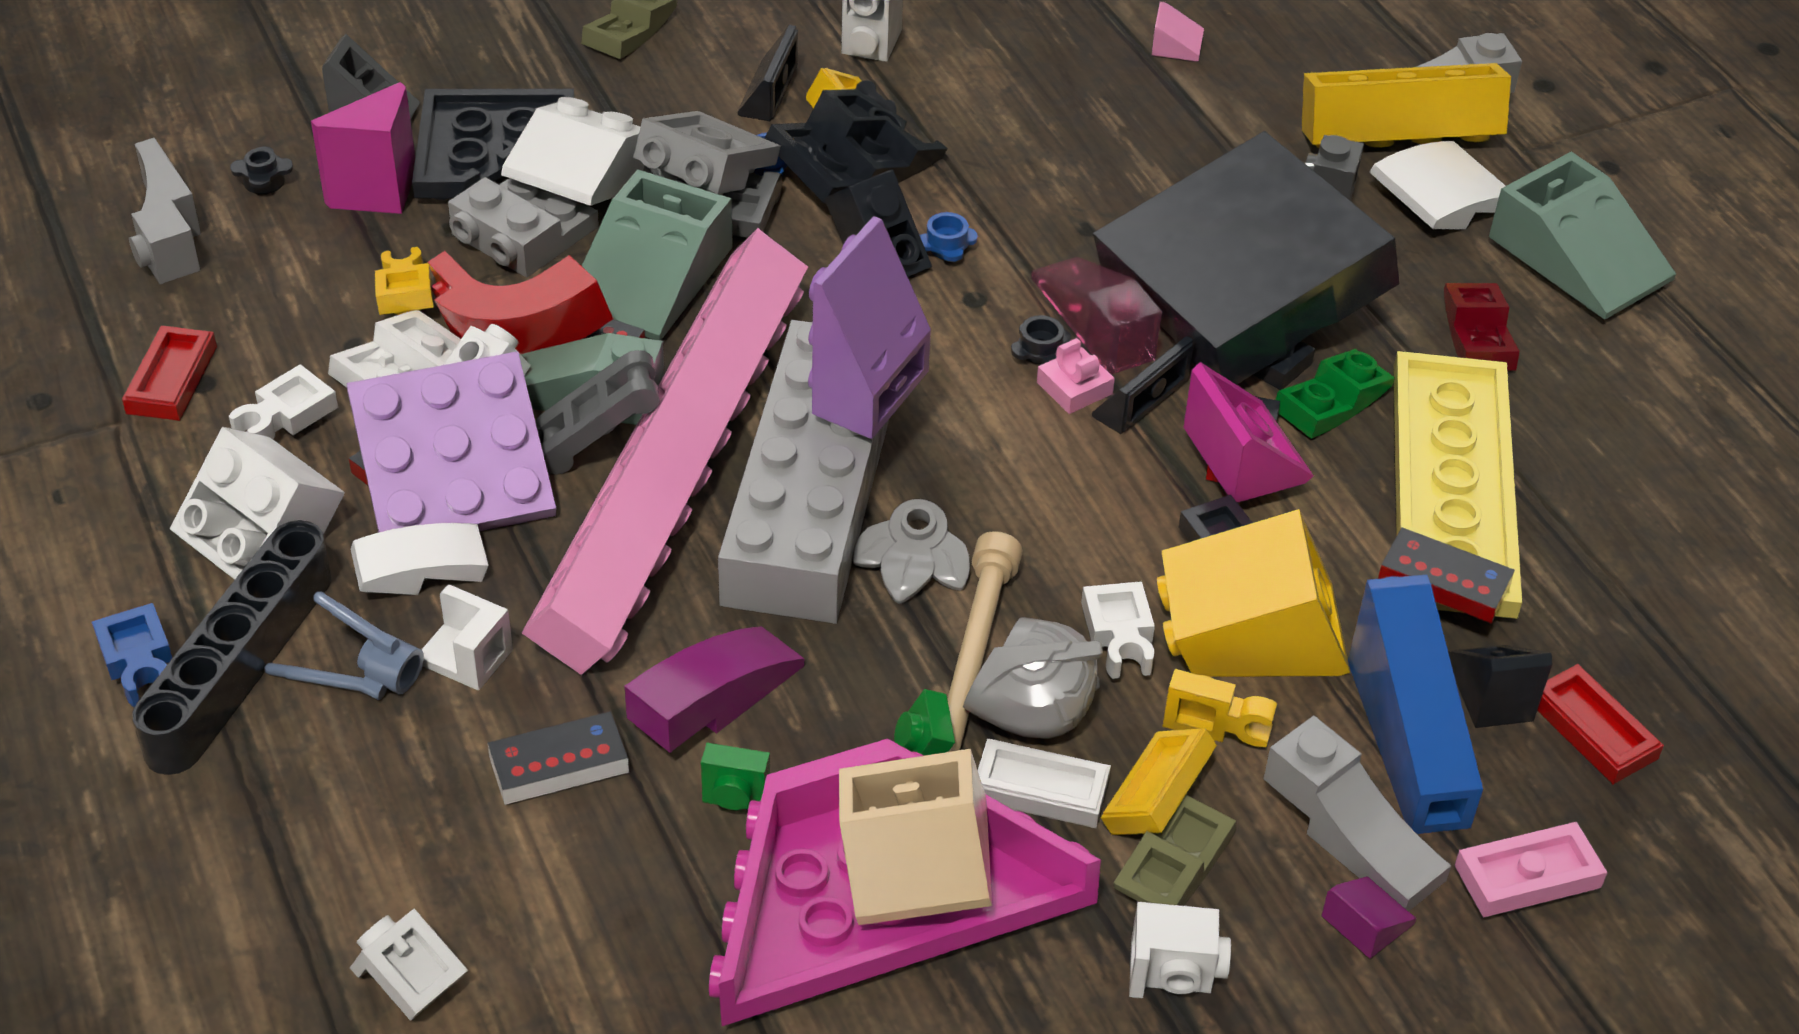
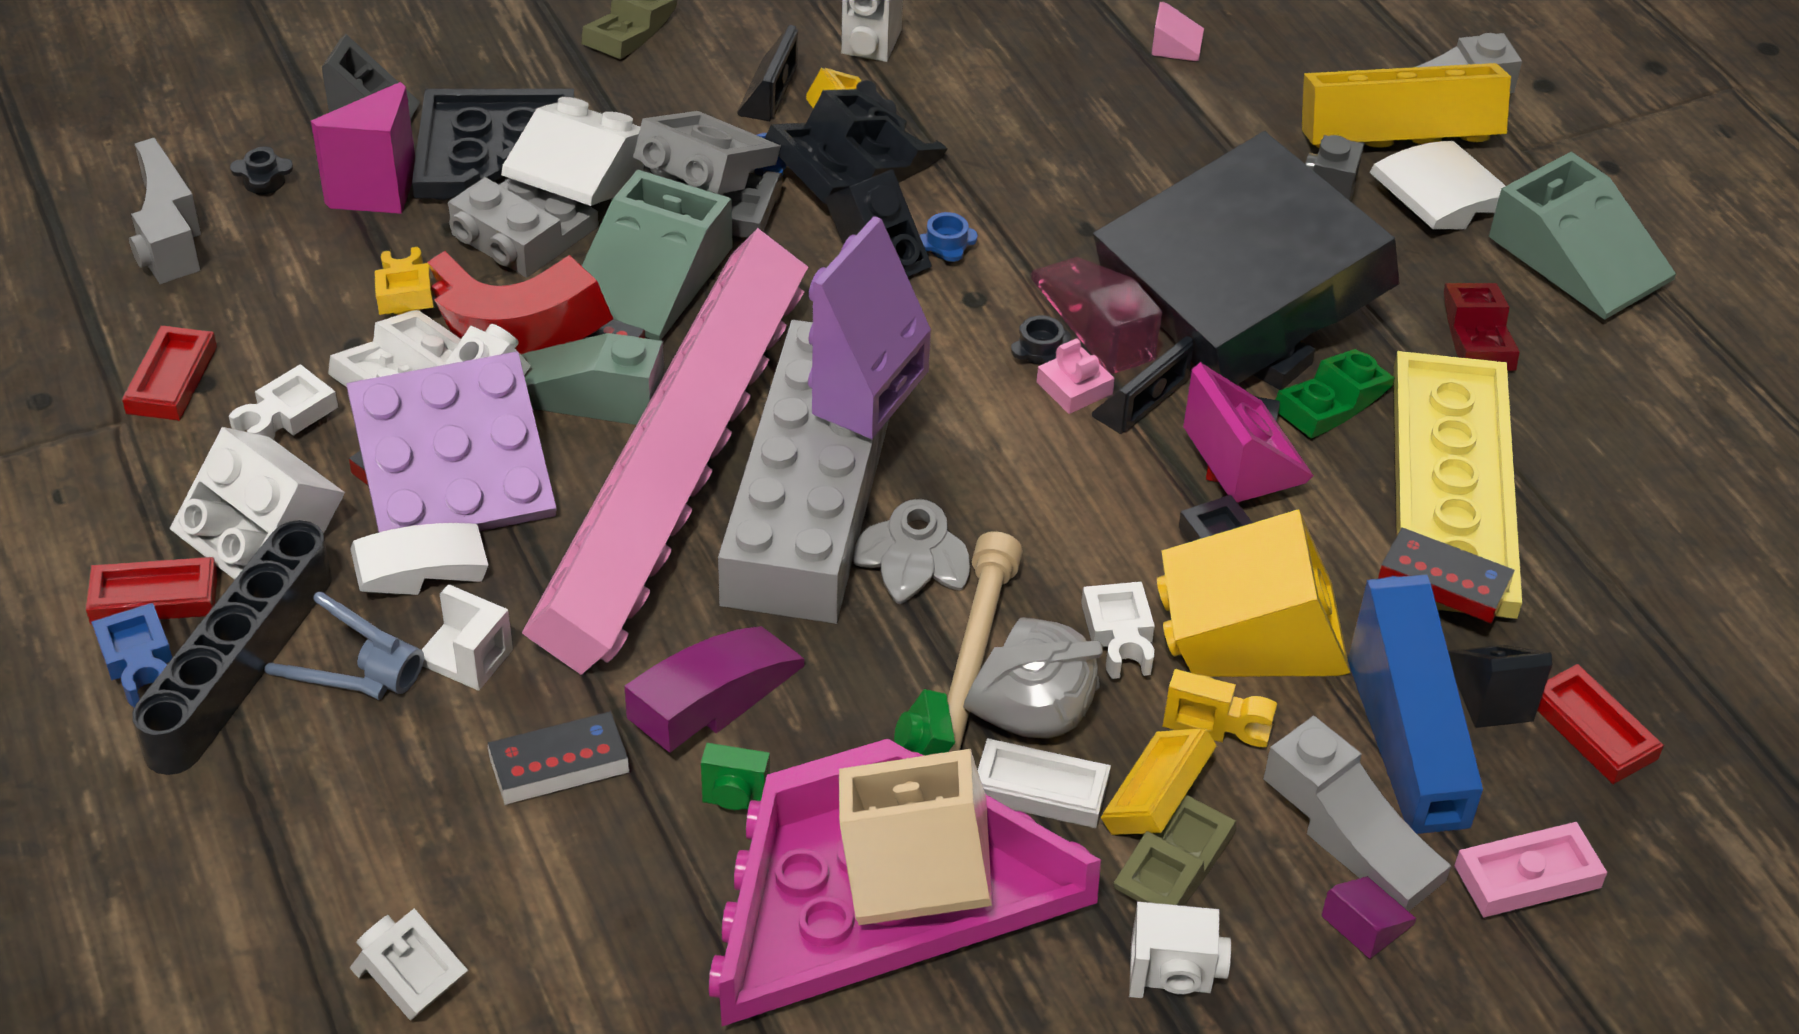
dark grey plate [535,350,660,475] -> none
none -> red tile [86,557,218,625]

